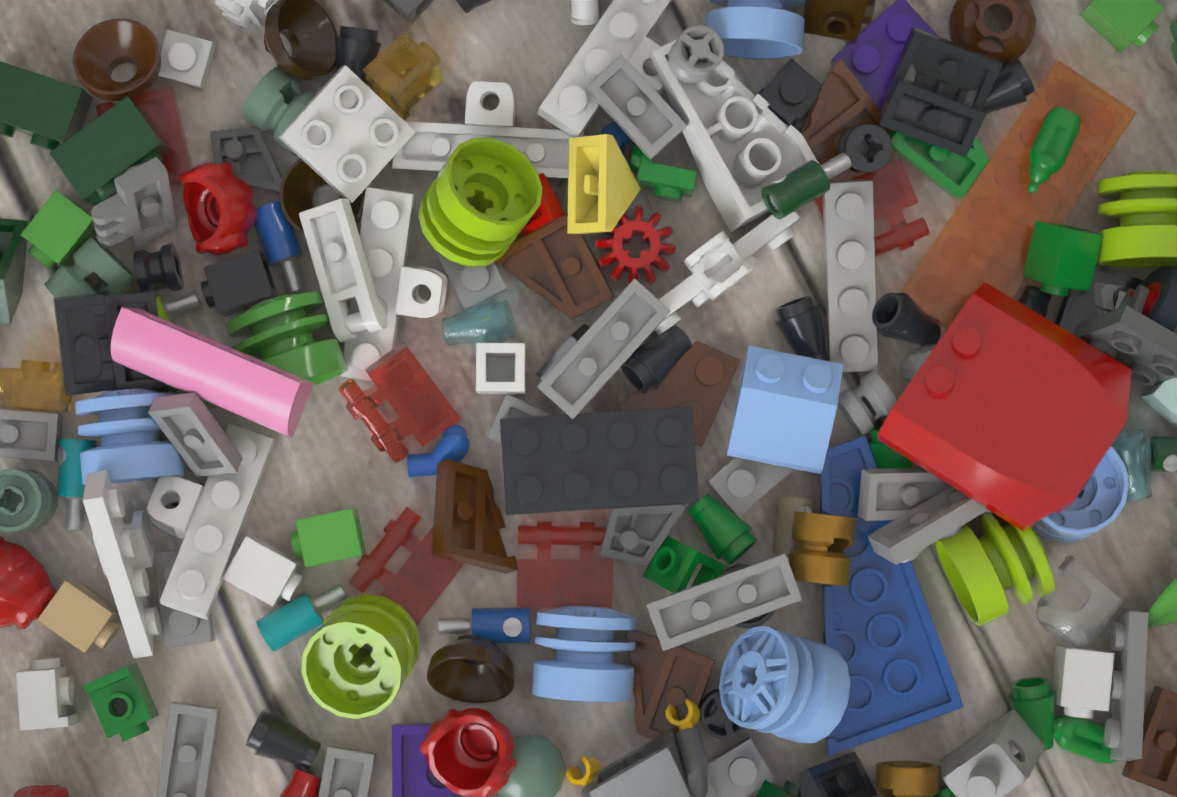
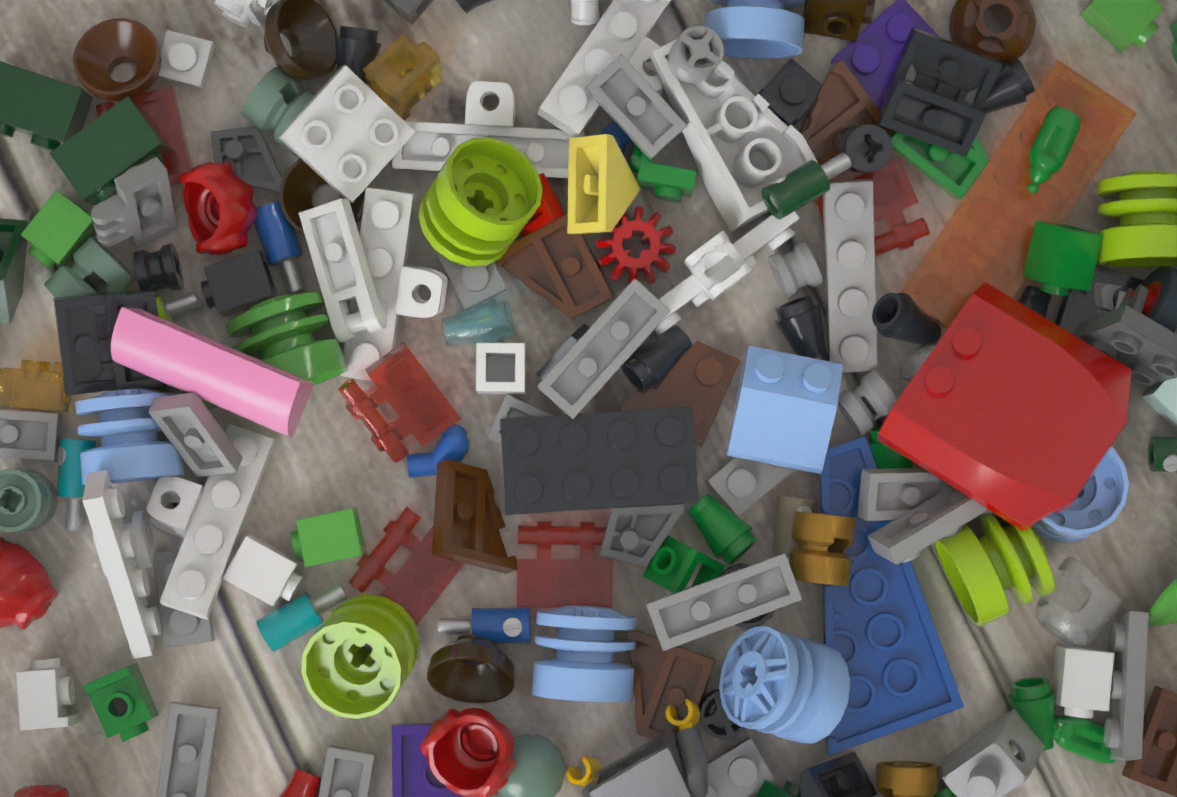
tan brick [37,579,120,654] -> none
black cone [245,710,321,770] -> none
clear light blue cone [1112,428,1152,502] -> none
none -> light grey wheel [768,241,823,299]

